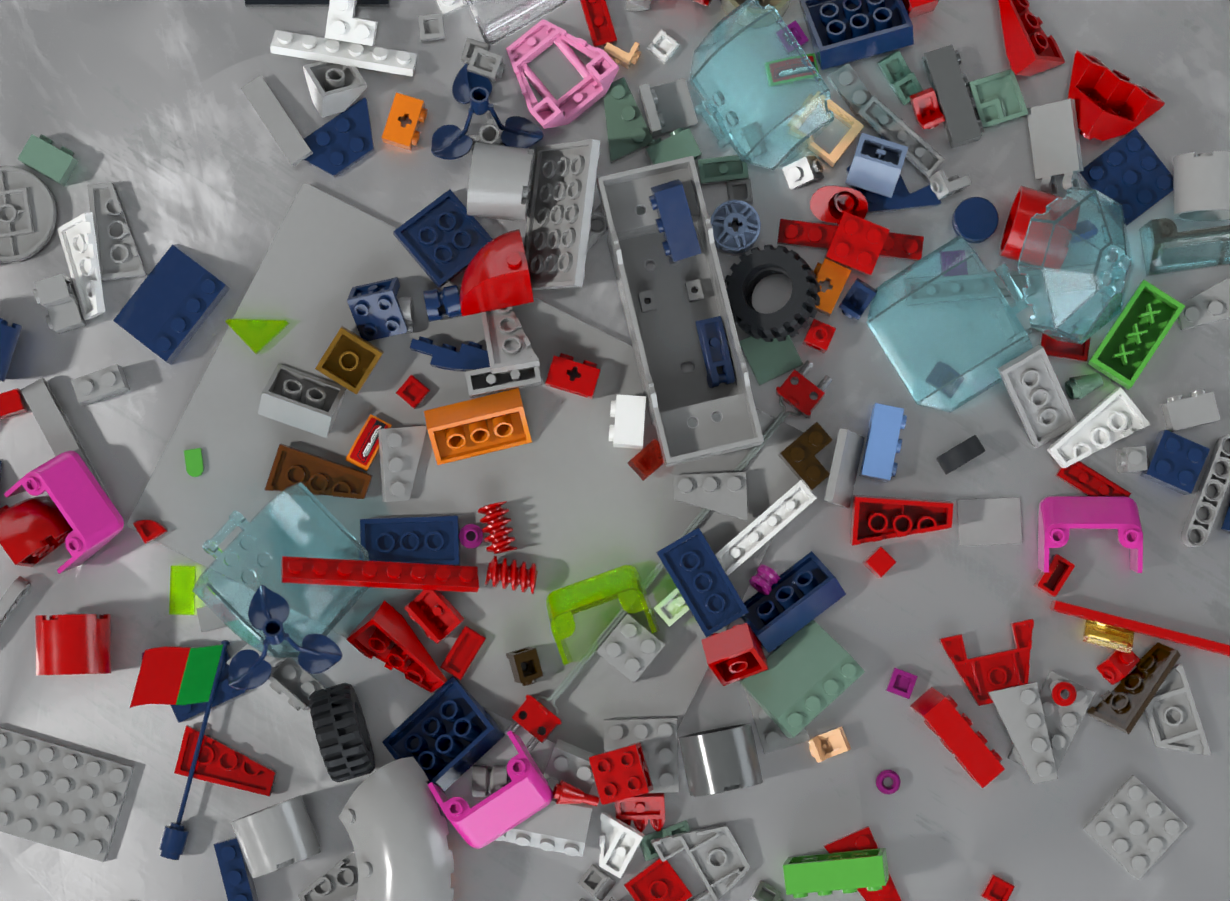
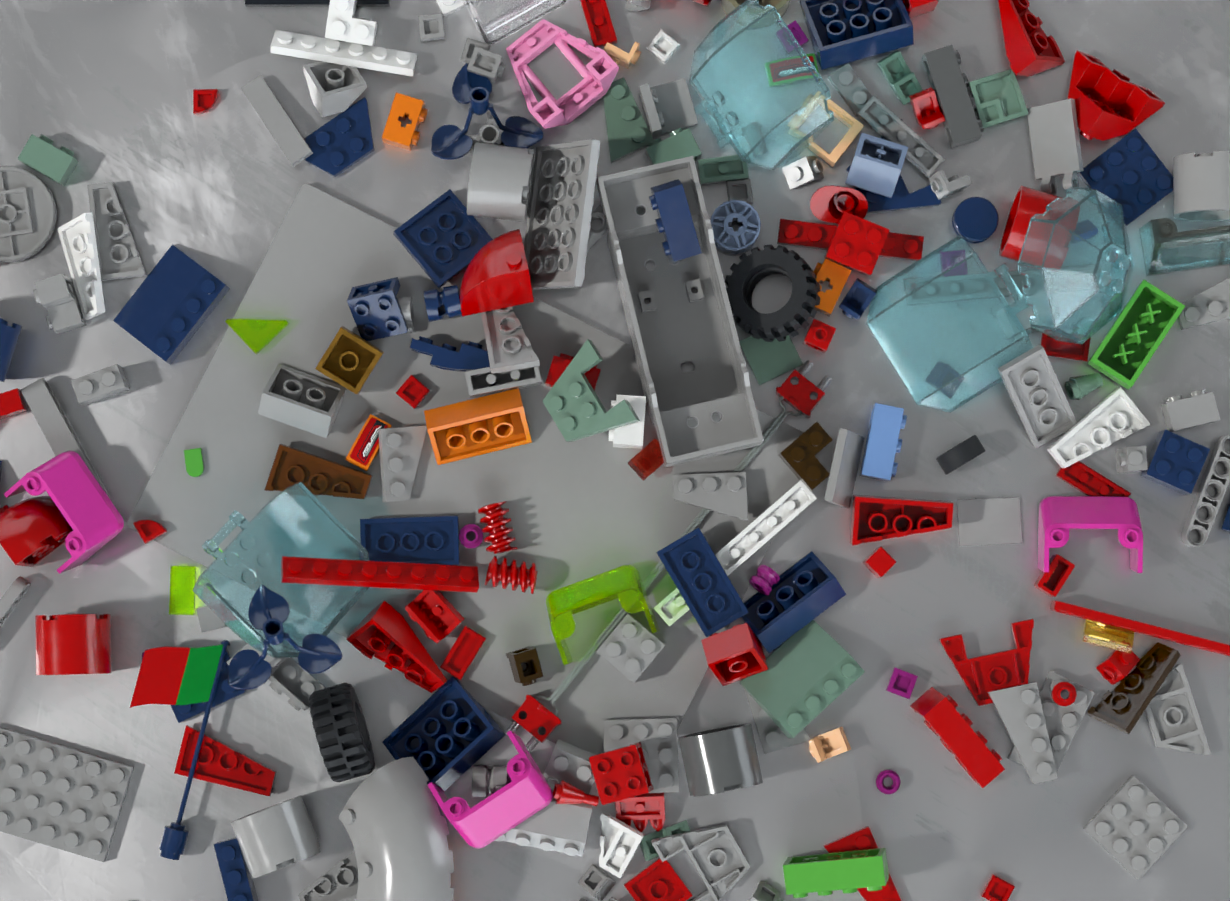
dark blue plate [695,316,735,388] -> none
none -> red tile [193,89,219,115]
none -> sand green wing [542,339,640,442]

